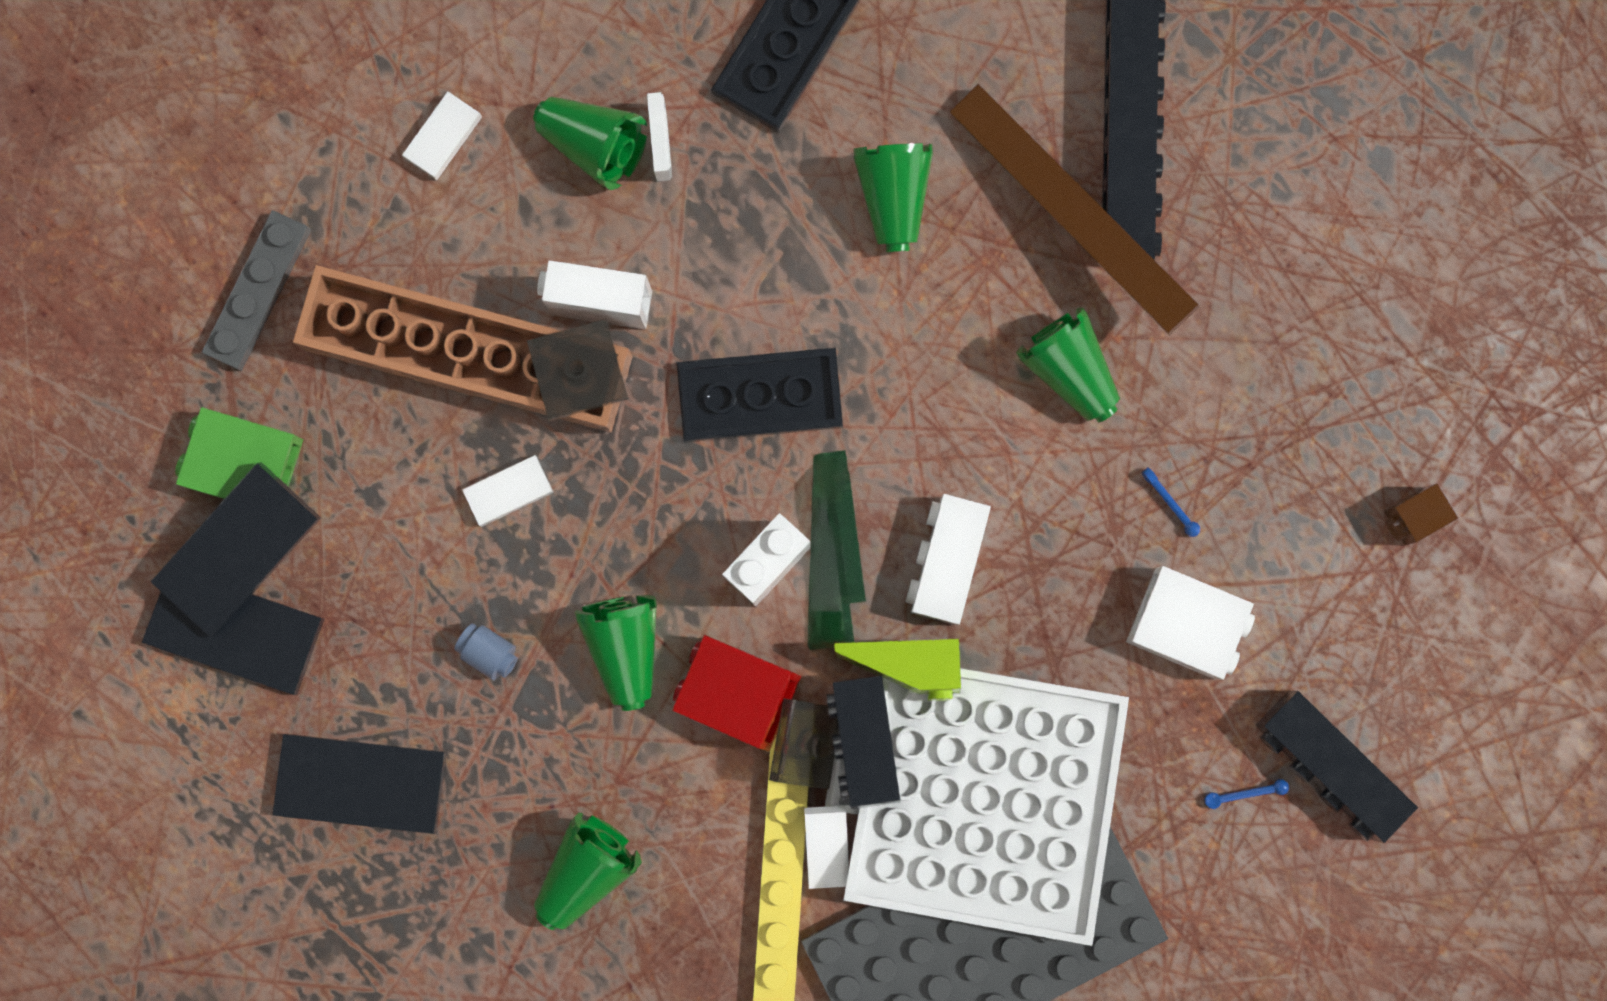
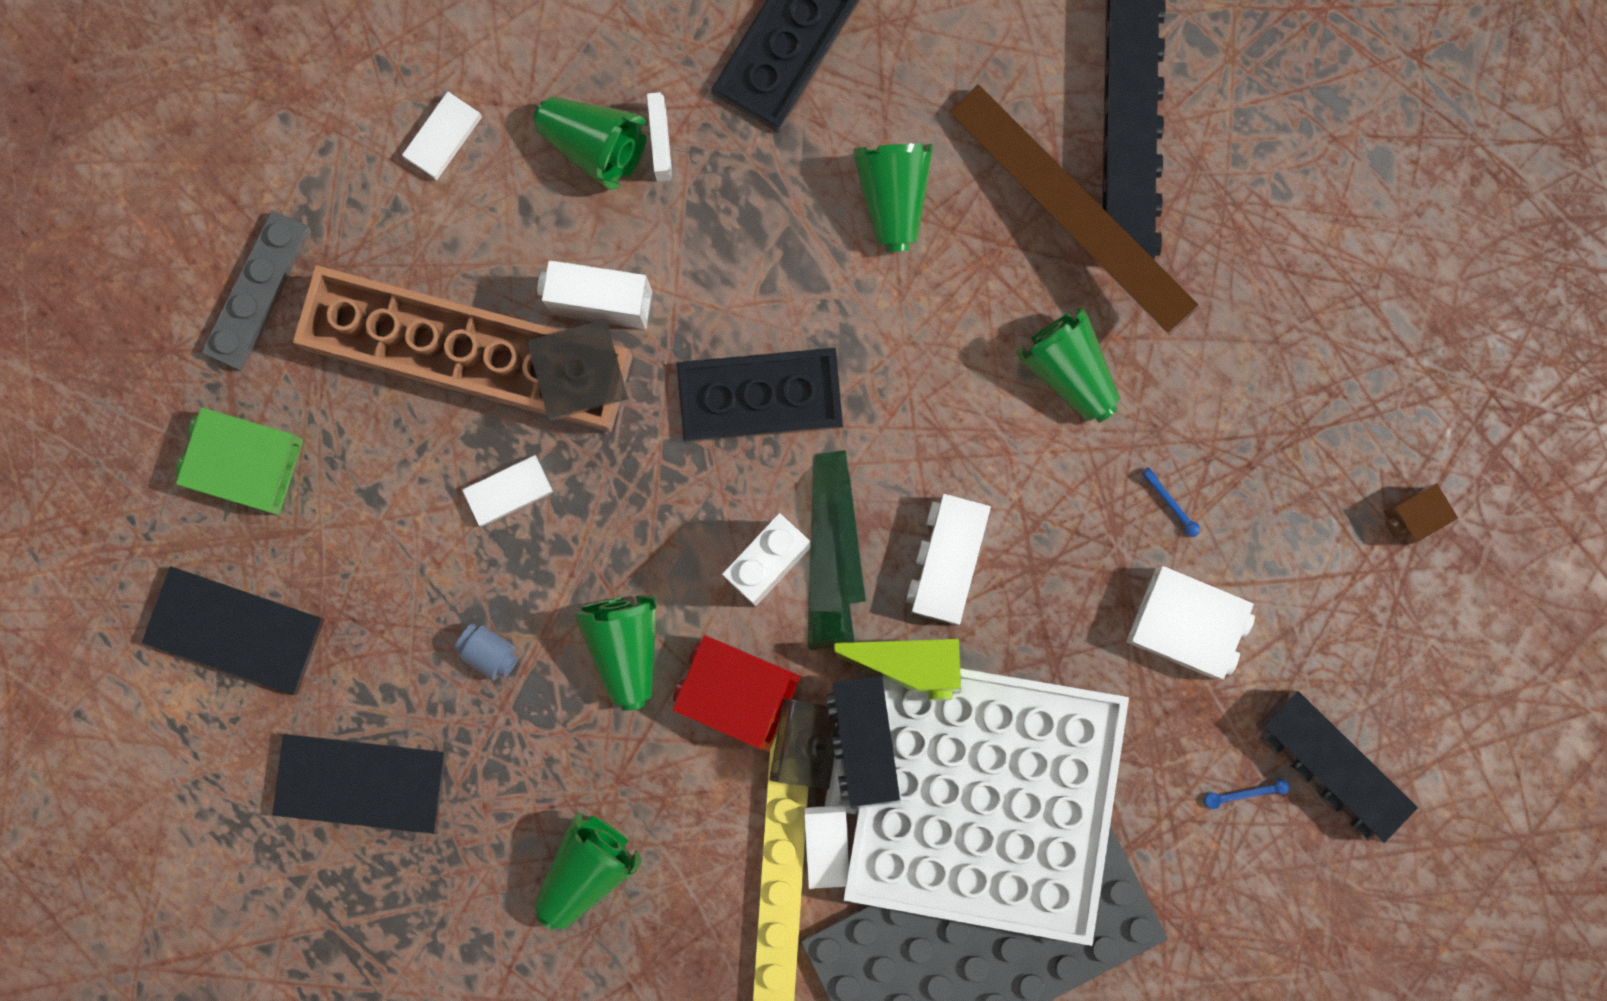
black tile [150,462,321,637] -> none

